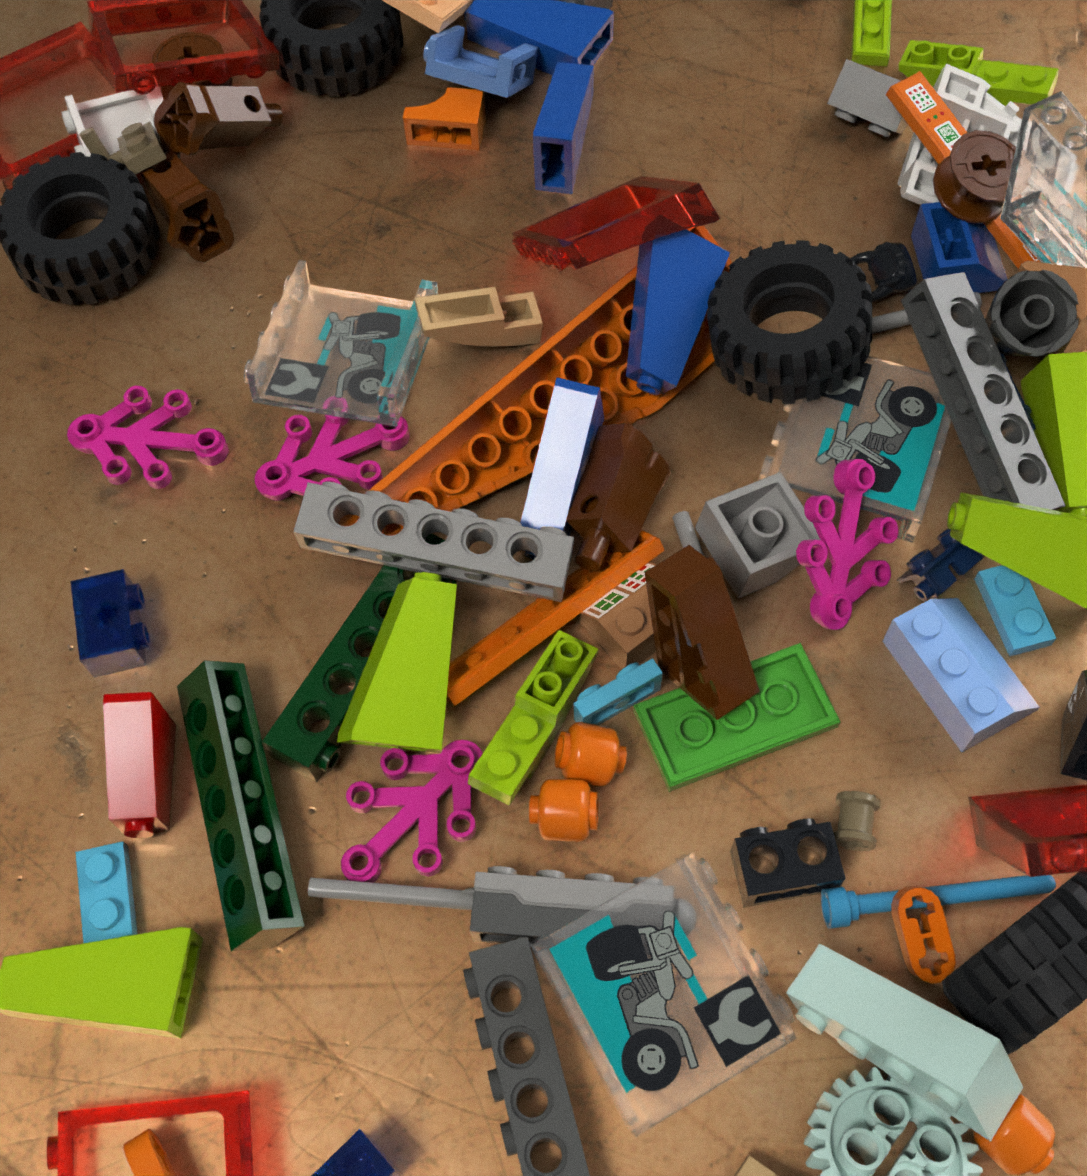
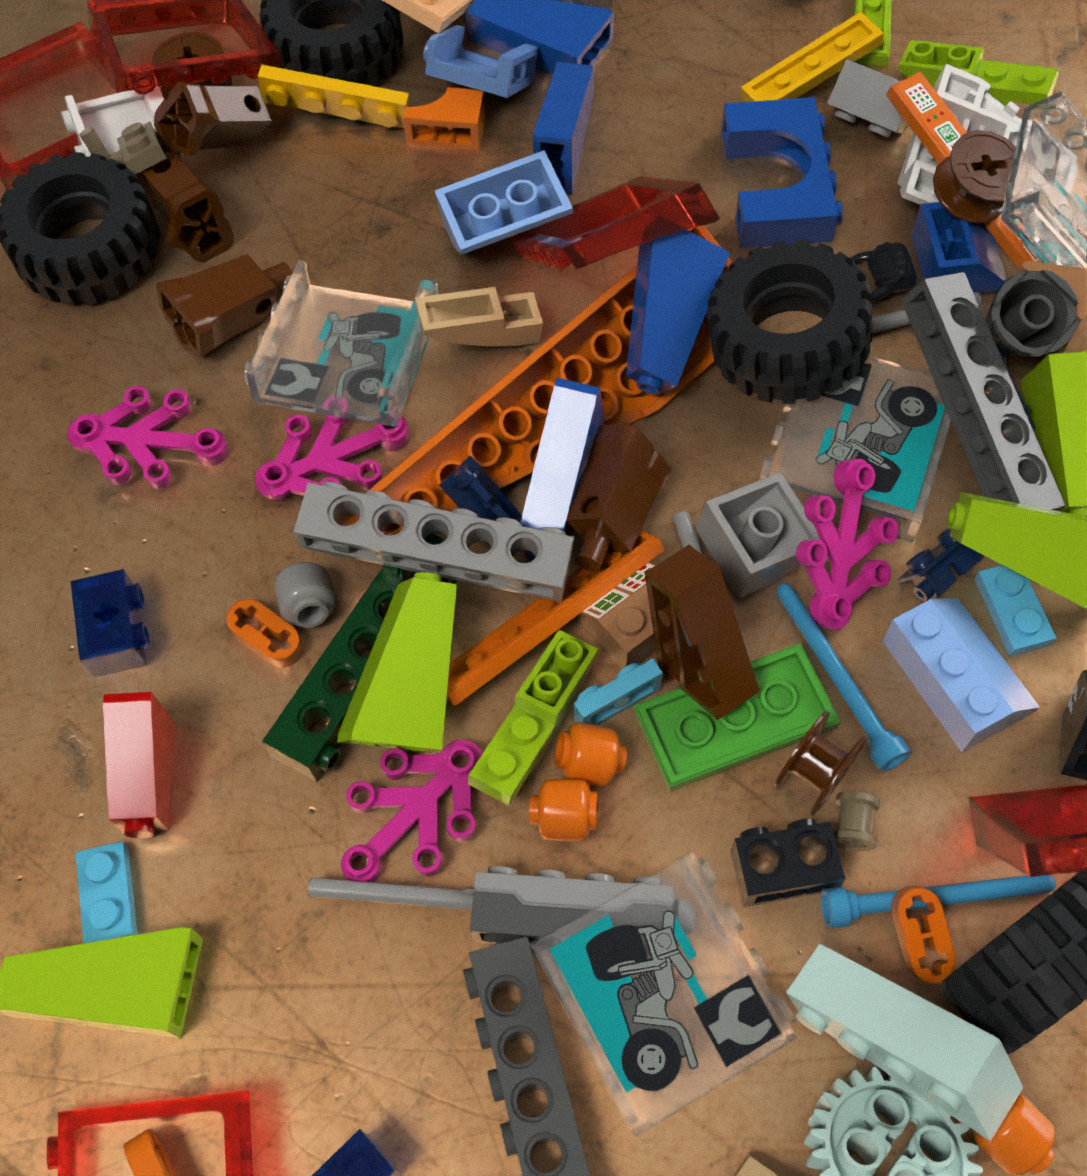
dark green brick [177,660,305,951] -> none
none -> reddish brown piece [156,254,294,357]
none -> orange beam [226,599,303,668]
none -> yellow plate [258,65,409,129]
none -> light grey head [274,562,336,628]
none -> light blue slope [435,150,573,255]
none -> dark blue hinge [439,456,522,522]
none -> blue arch [721,97,843,248]
none -> yellow plate [741,12,884,102]
none -> reddish brown piece [773,711,868,816]
none -> dark azure piece [776,583,912,772]

